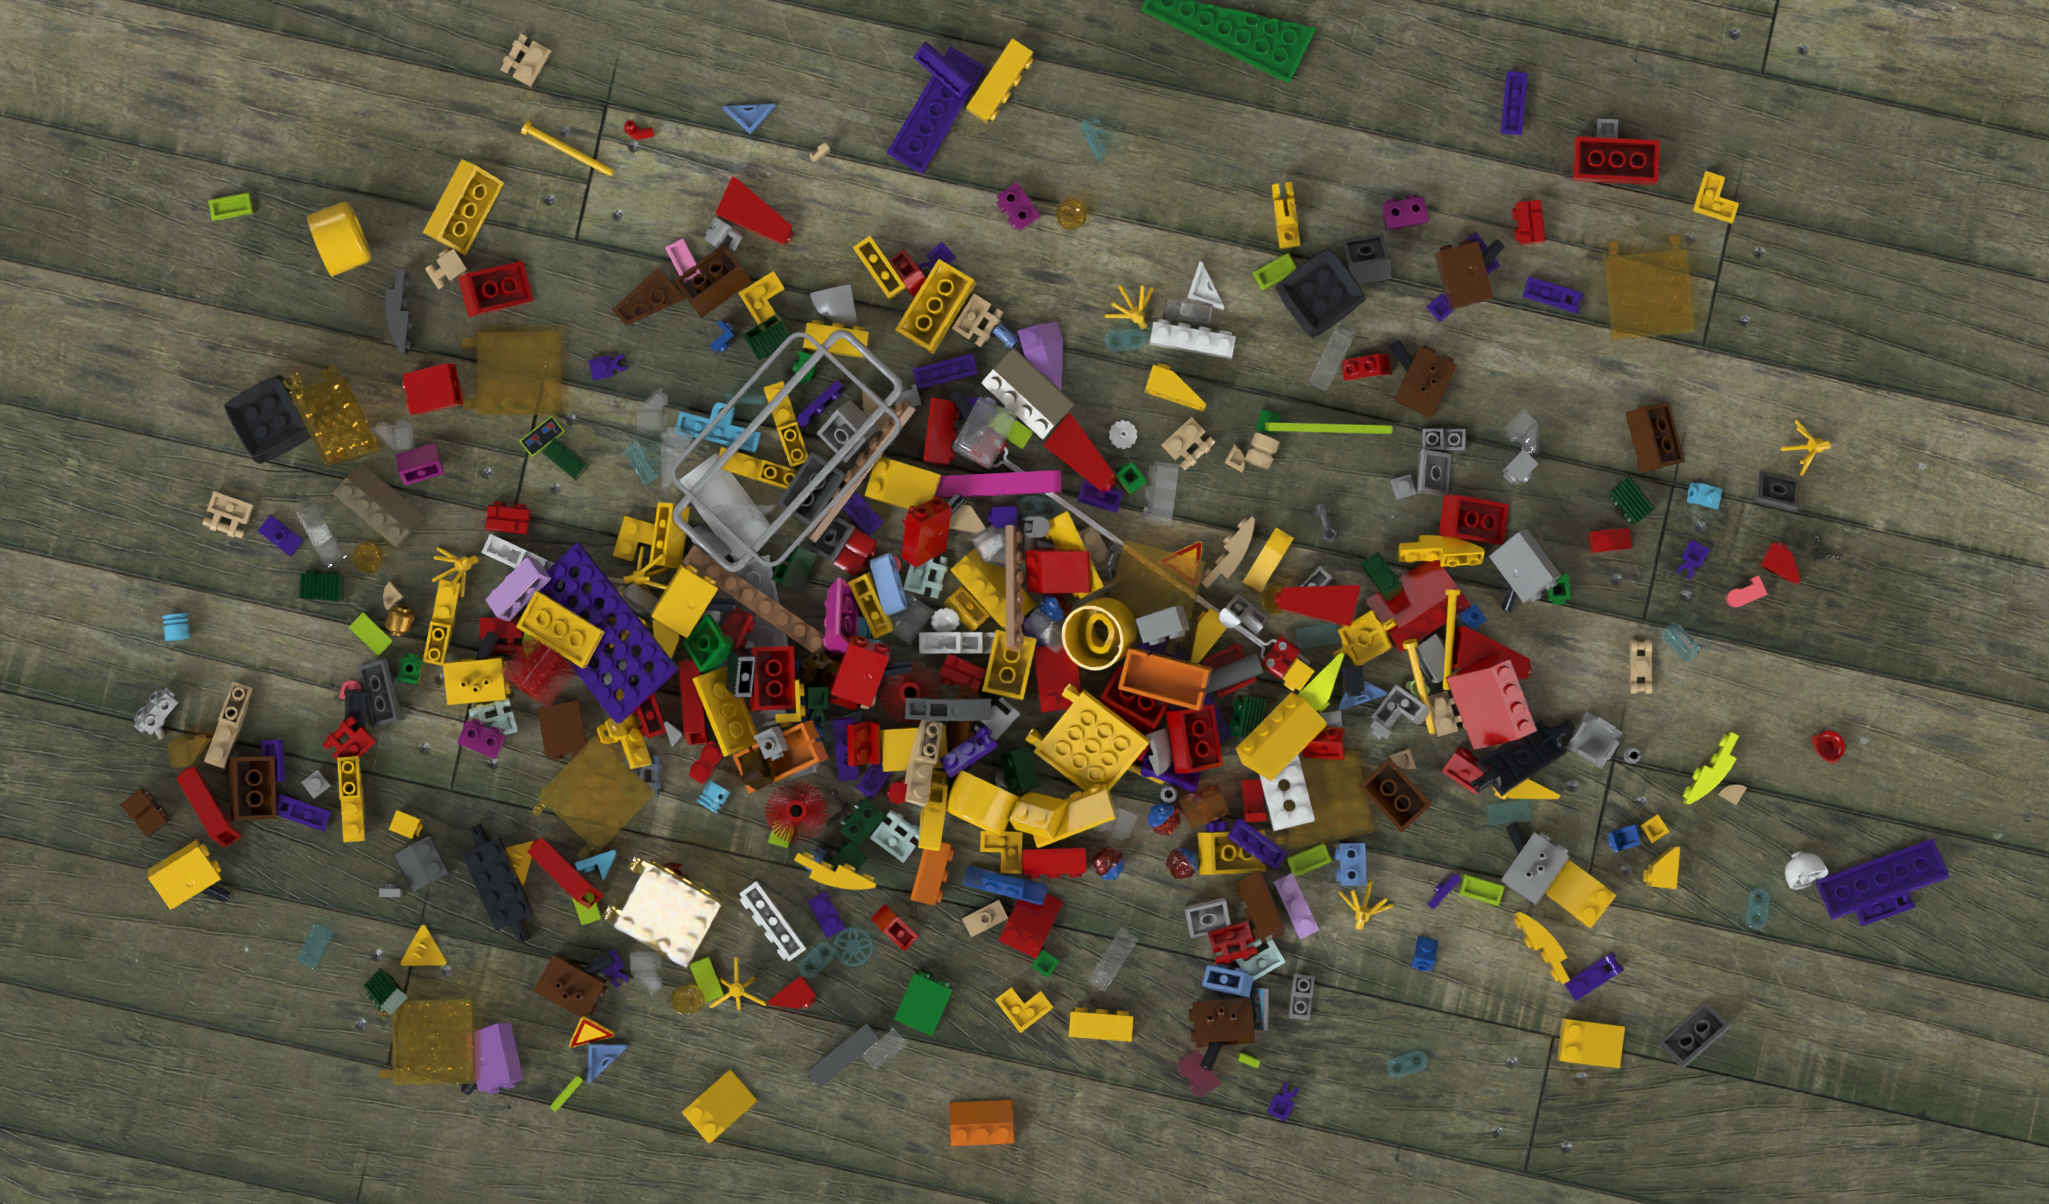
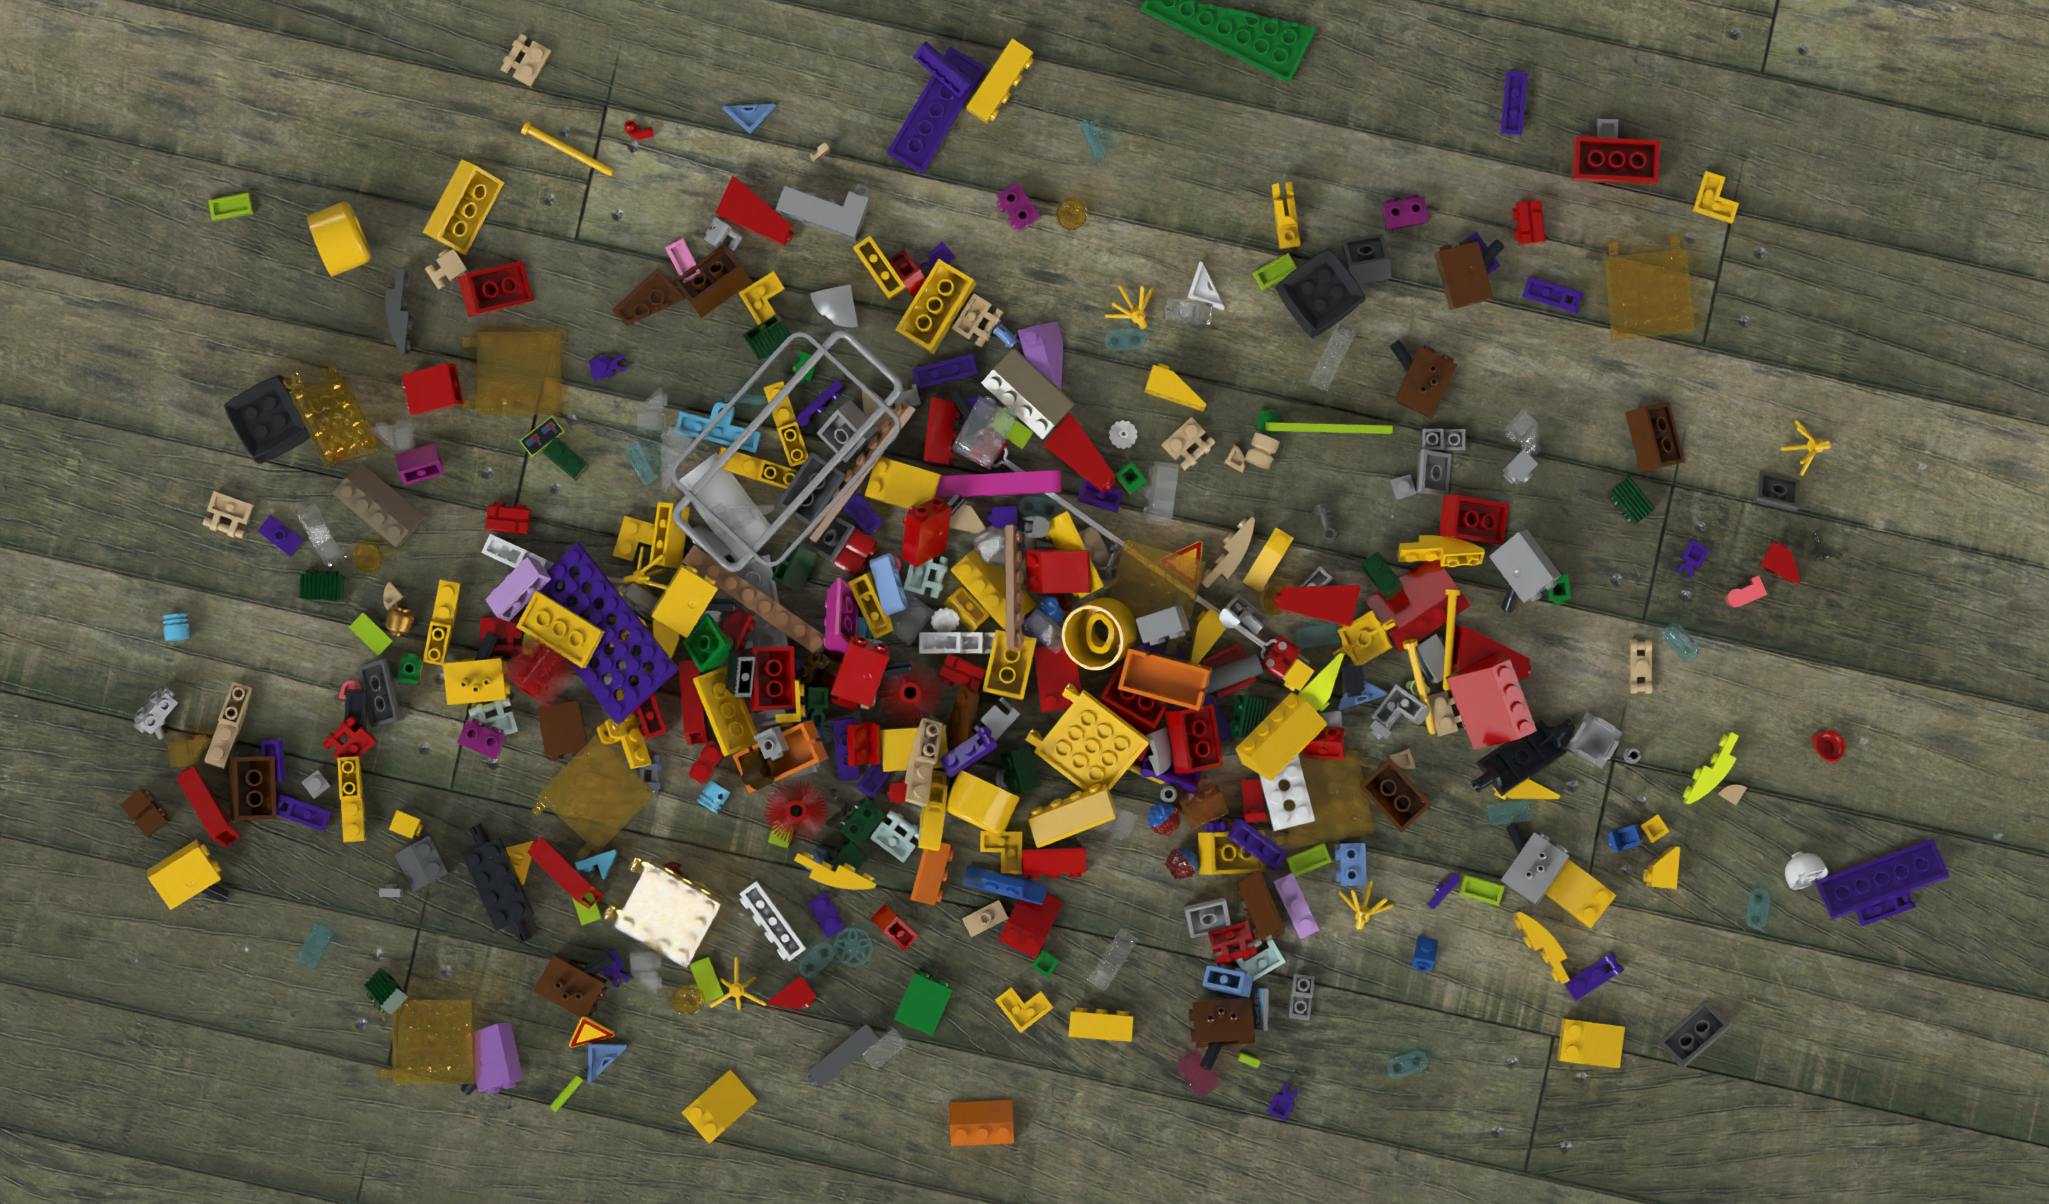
yellow piece [400,925,447,966] -> none
yellow plant [432,547,478,598] -> none
light grey slope [664,721,685,747] -> none
blue bracket [709,320,735,353] -> none
yellow brick [803,320,869,358] -> none
dark grey slope [905,697,991,721] -> none
yellow slope [1009,791,1068,840] -> none
clear red piece [1093,846,1124,880] -> none
white brick [1149,319,1236,359] -> none
red bracket [1341,354,1392,381] -> none
dark purple plate [1426,293,1455,323] -> none
red bracket [1441,746,1484,795] -> none
blue bracket [1459,603,1487,630] -> none
red slope [1588,528,1632,554] -> none
medium azure bracket [1687,483,1723,509] -> none
none -> light grey hinge [776,184,870,242]

